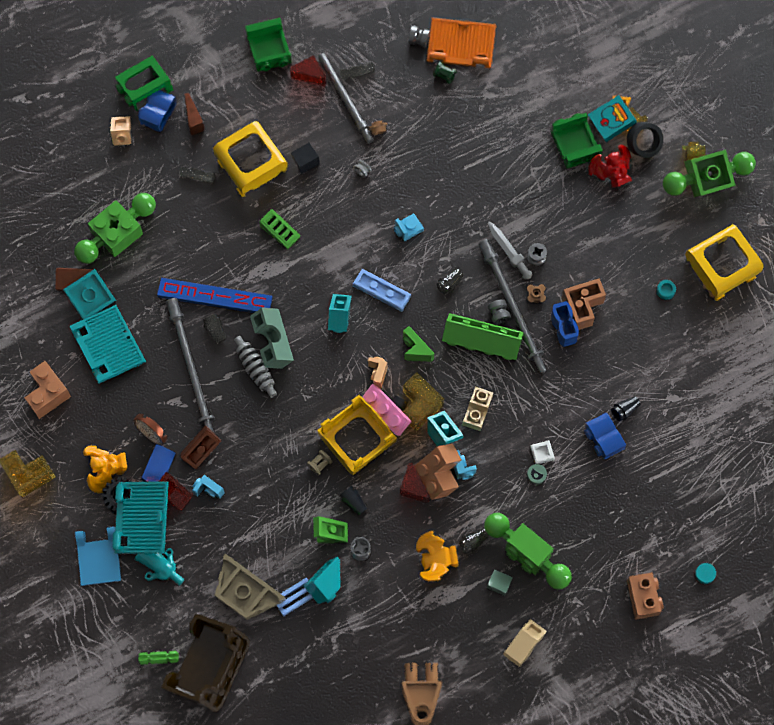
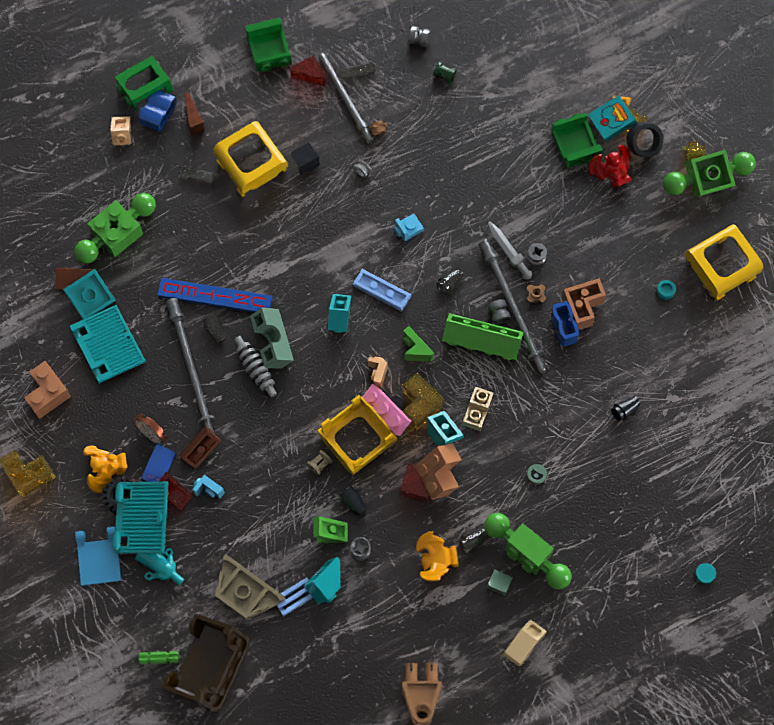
bright green slope [260,209,300,249] -> none
orange window [427,18,496,68] -> none
medium azure bracket [453,450,477,480] -> none
white tile [530,440,555,464] -> none
blue brick [584,413,626,460] -> none
nougat brick [627,572,663,620] -> none

